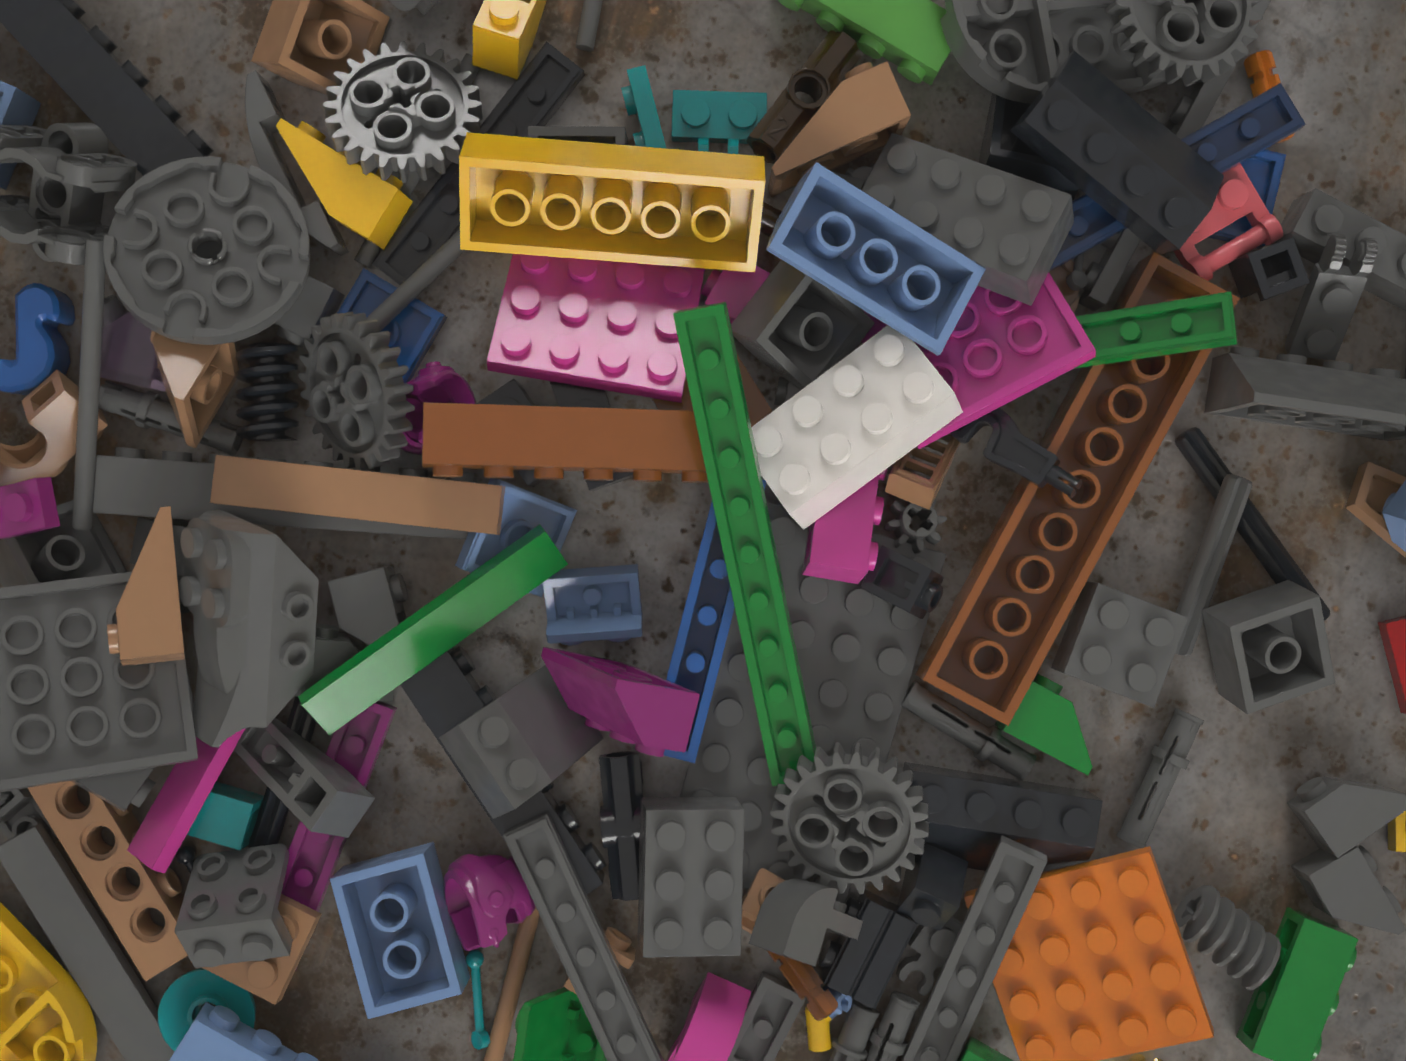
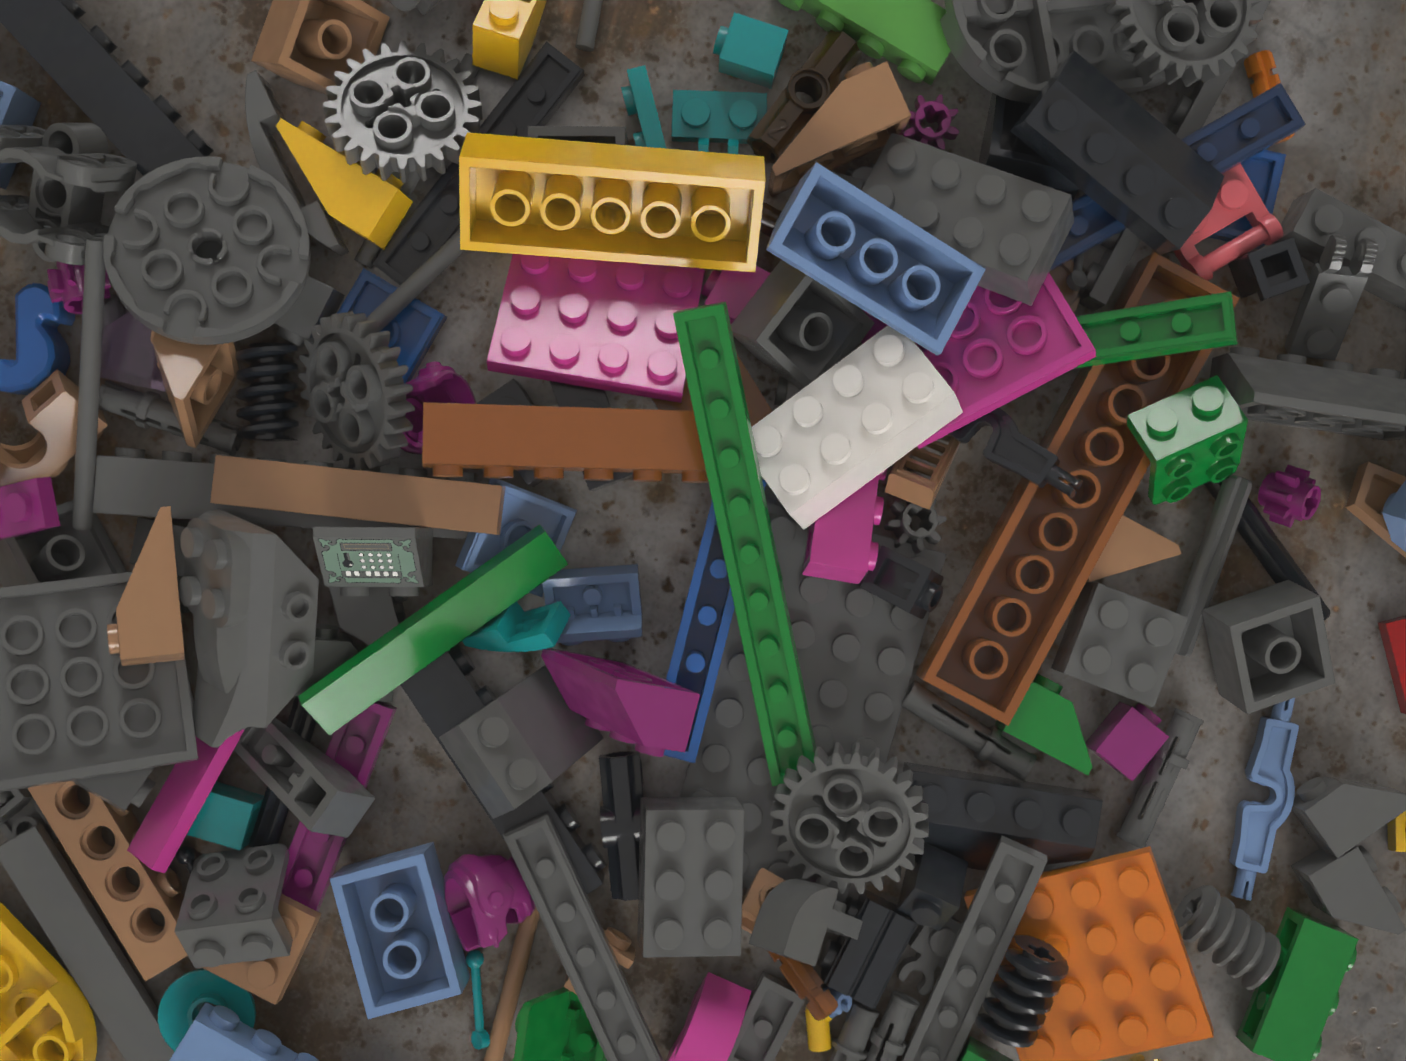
none -> magenta gear [47,261,111,314]
none -> slope [313,527,433,596]
none -> teal slope [462,601,571,652]
none -> teal brick [713,12,789,89]
none -> magenta gear [902,94,959,150]
none -> black piece [975,935,1069,1048]
none -> magenta brick [1085,701,1169,781]
none -> medium nougat slope [1087,515,1181,582]
none -> green bracket [1127,375,1248,505]
none -> medium blue piece [1229,698,1299,901]
none -> magenta gear [1258,465,1321,528]

